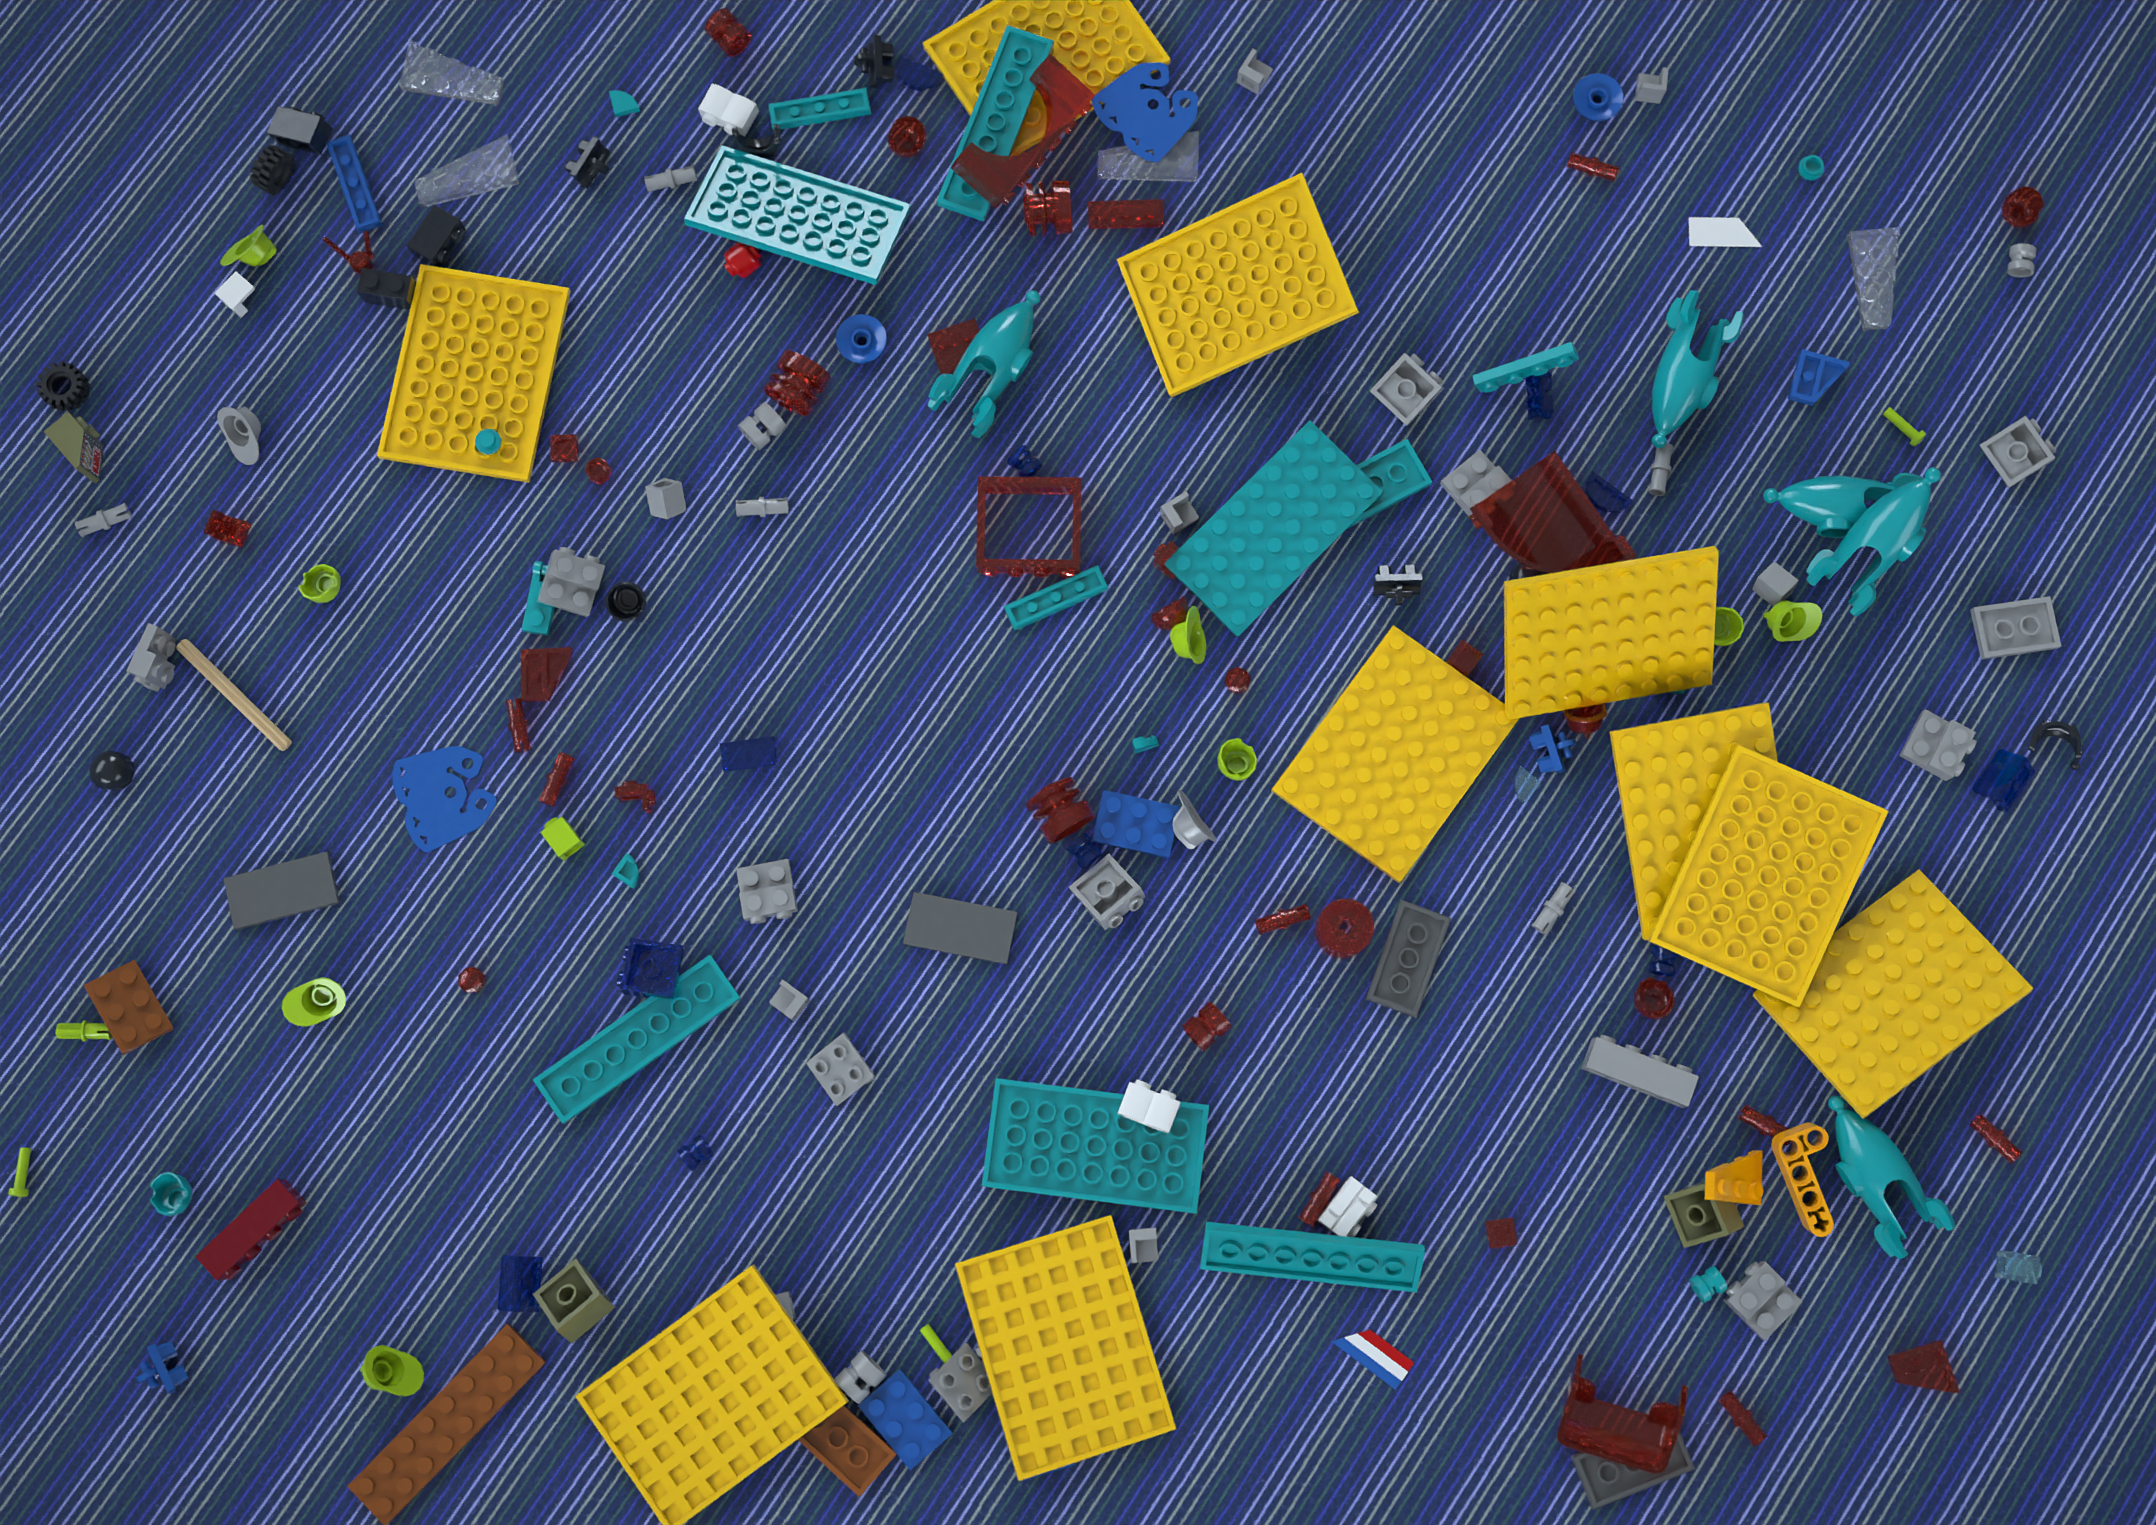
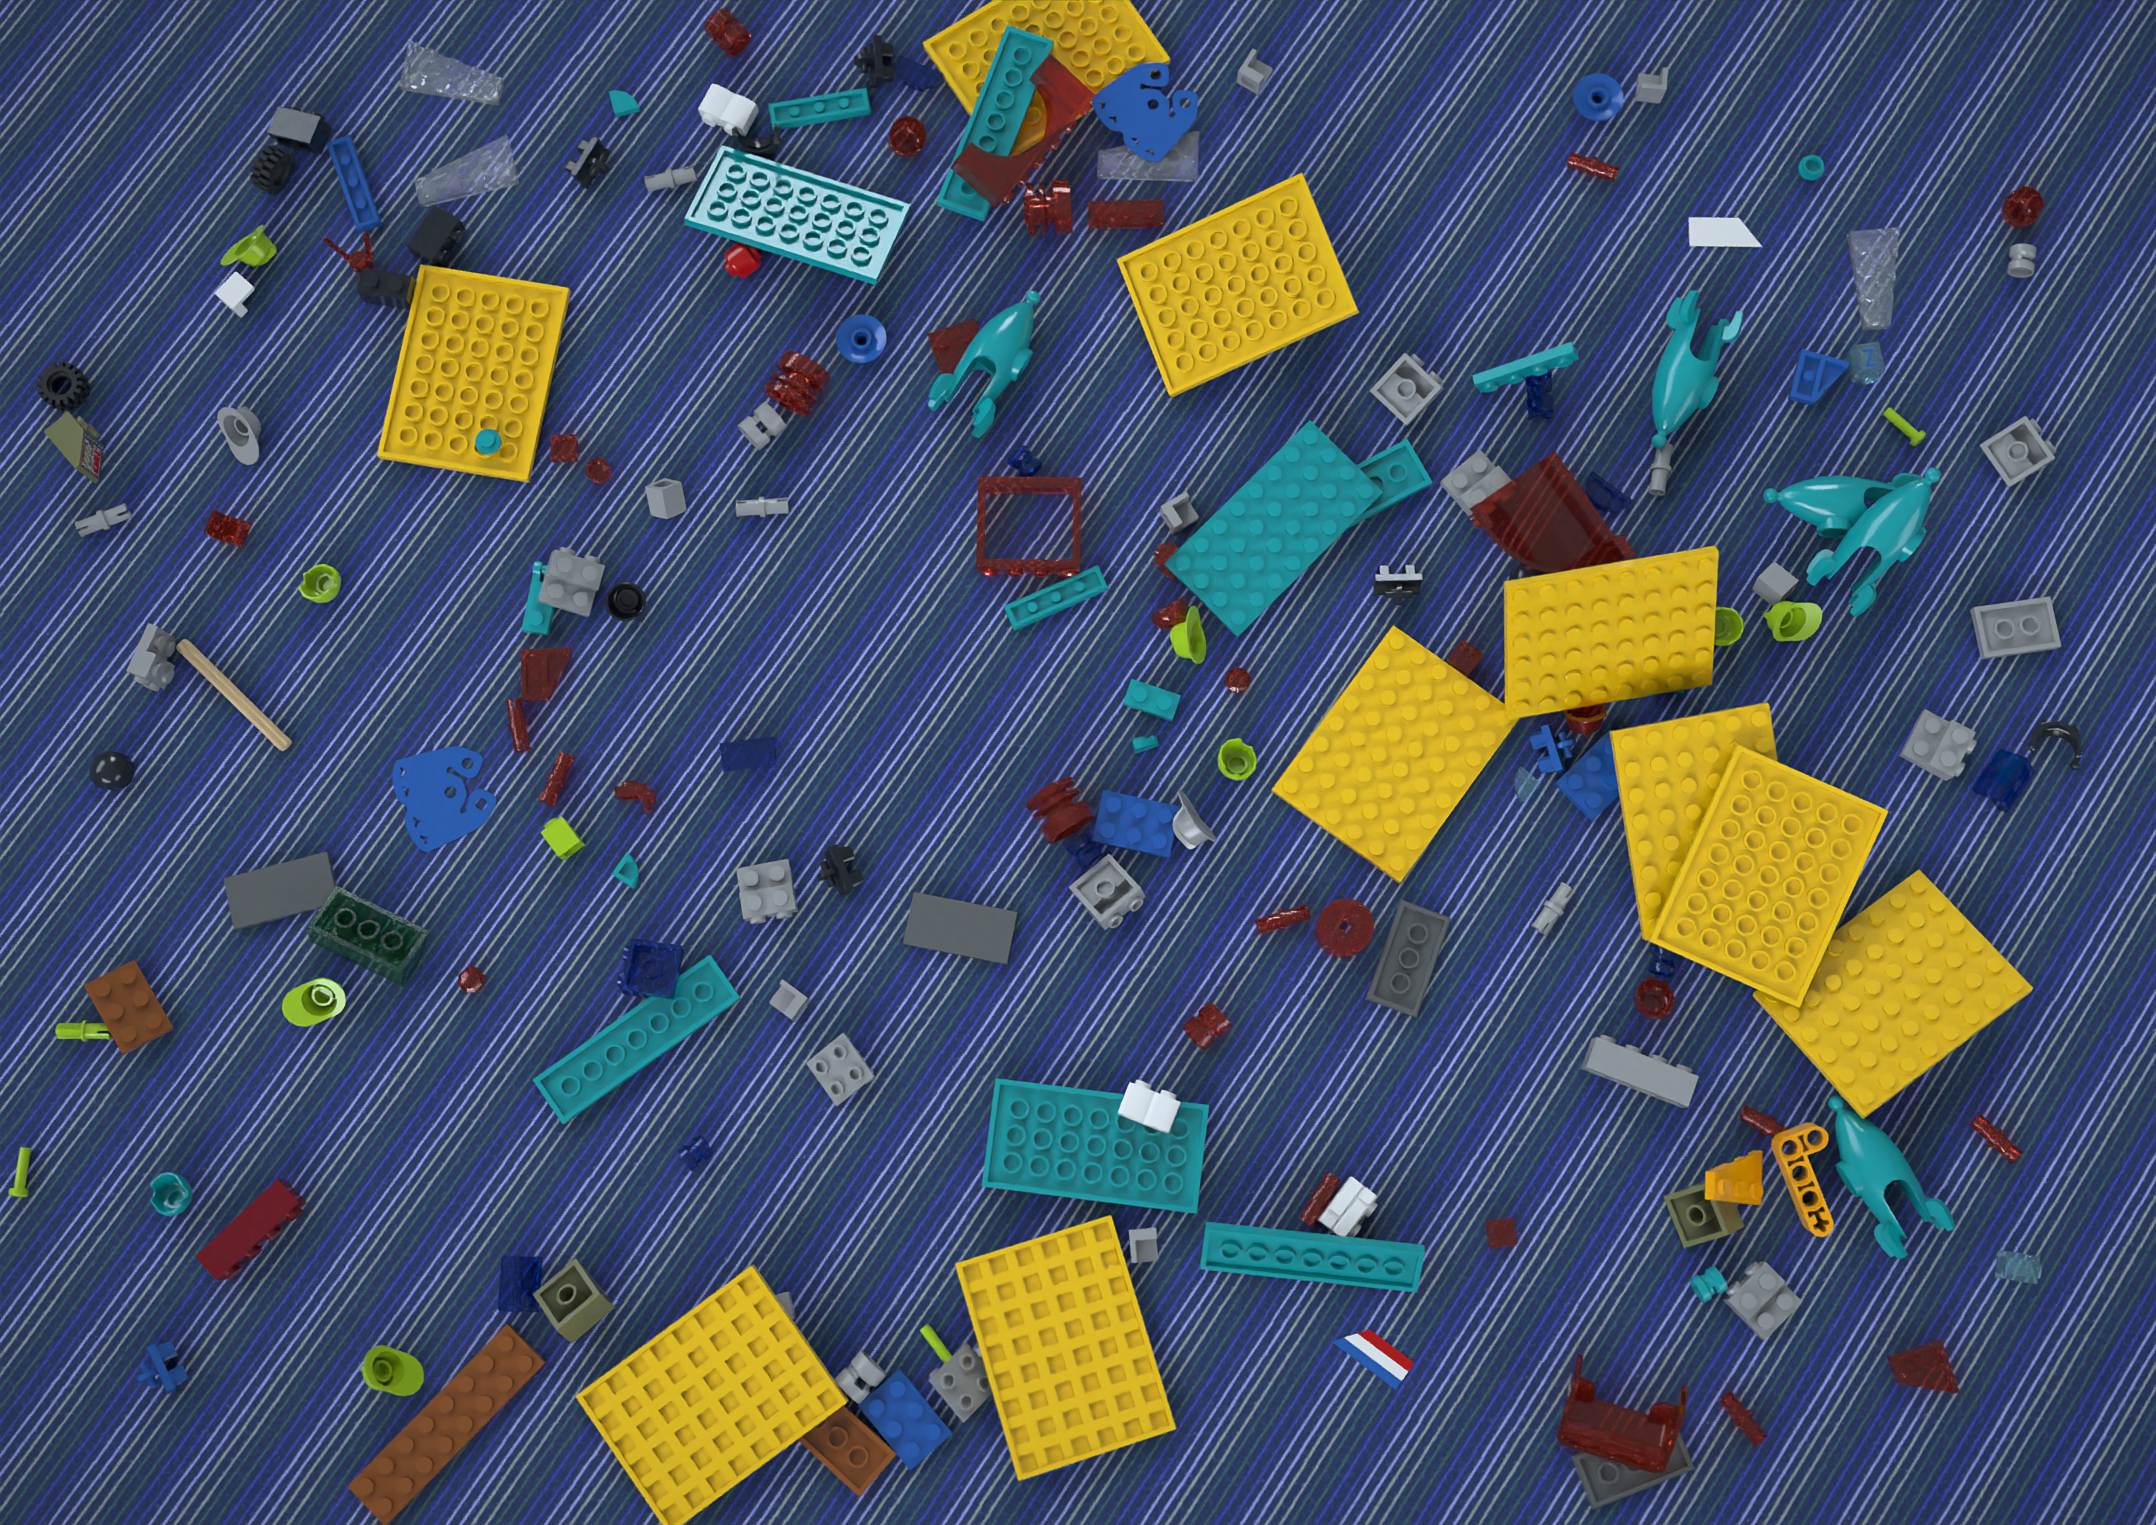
none -> slope [307,886,430,987]
none -> black hips [816,844,864,897]
none -> teal plate [1123,679,1181,721]
none -> blue plate [1555,729,1619,821]
none -> clear light blue brick [1846,342,1885,384]

